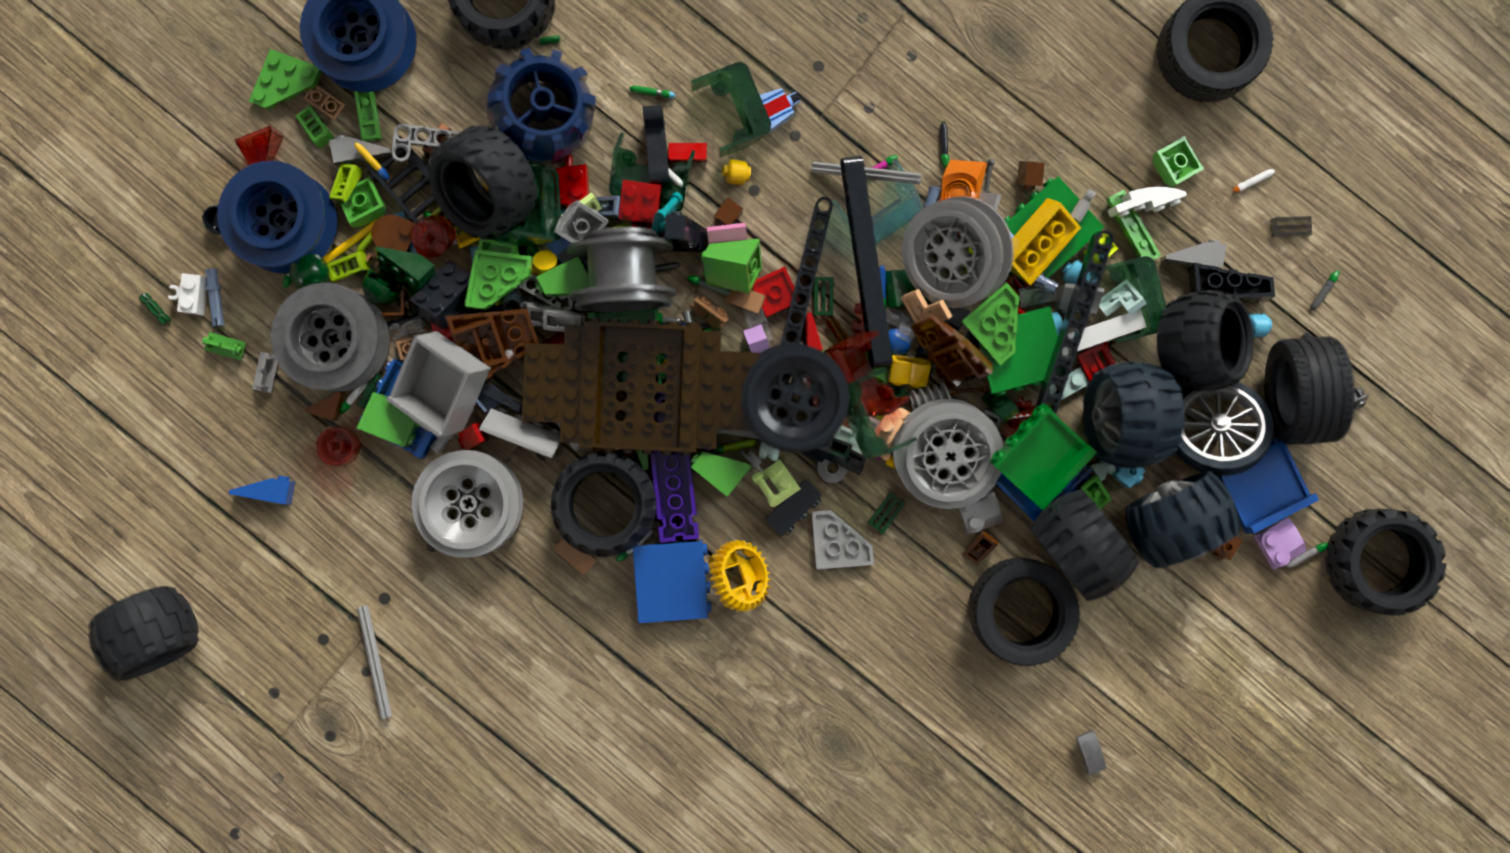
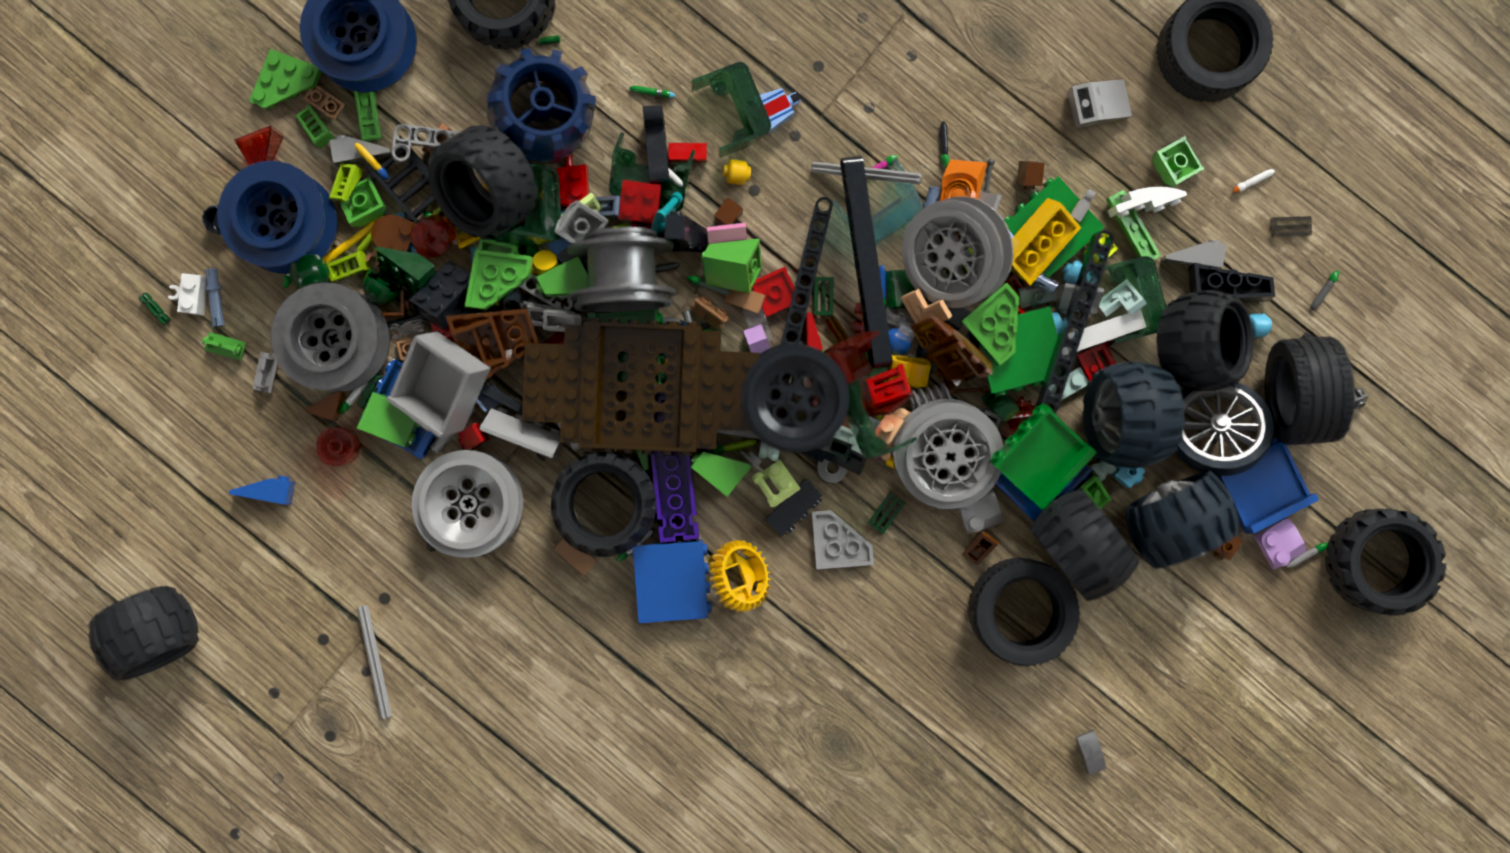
none -> red plate [866,363,912,408]
none -> light grey slope [1067,79,1132,129]

